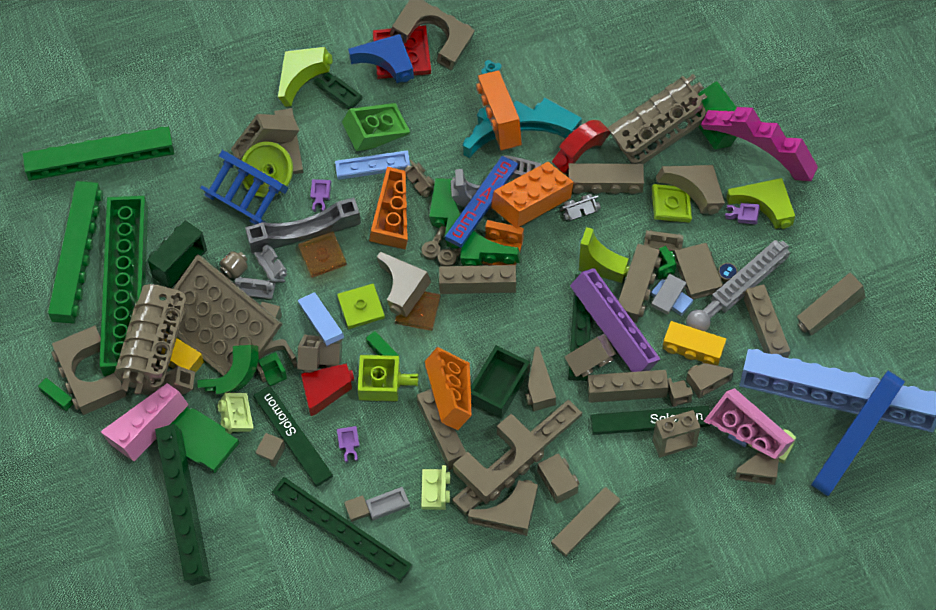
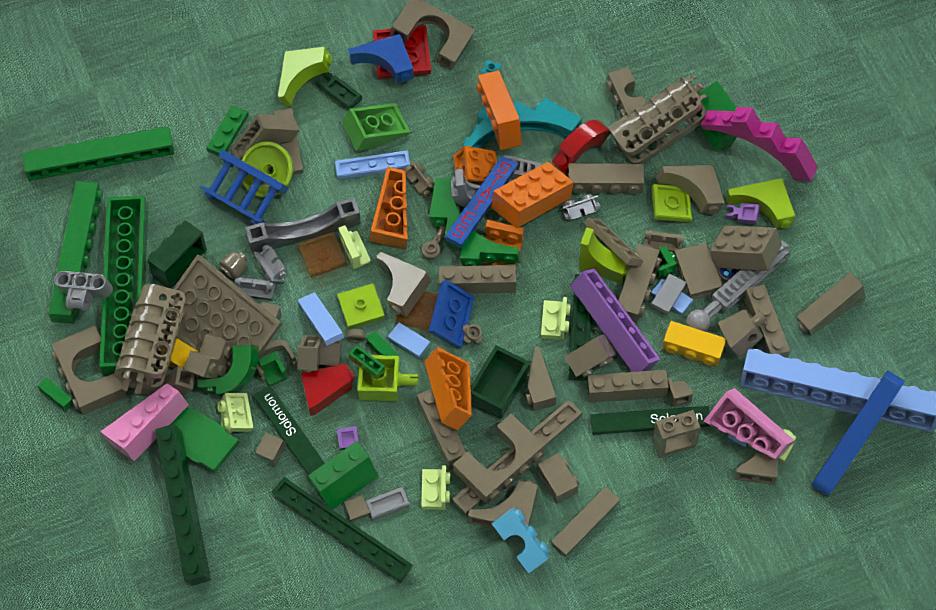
medium lavender plate [310,179,332,212] -> none
dark tan plate [438,247,462,266] -> none
dark tan slope [686,363,733,398] -> none
none -> light grey beam [54,271,113,311]
none -> dark tan brick [184,334,234,379]
none -> green plate [206,105,249,156]
none -> green slope [307,441,379,510]
none -> yellowish green bracket [338,226,371,269]
none -> dark tan tile [346,329,365,343]
none -> green piece [349,345,385,380]
none -> light blue tile [388,322,431,359]
none -> blue plate [429,280,475,349]
none -> orange bracket [453,146,497,183]
none -> dark tan plate [462,324,482,343]
none -> medium azure arch [492,506,550,573]
none -> yellowish green bracket [541,297,570,340]
none -> dark tan tile [584,218,643,267]
none -> dark tan arch [606,67,645,118]
none -> dark tan brick [710,225,782,271]
none -> dark tan torso [718,310,767,357]

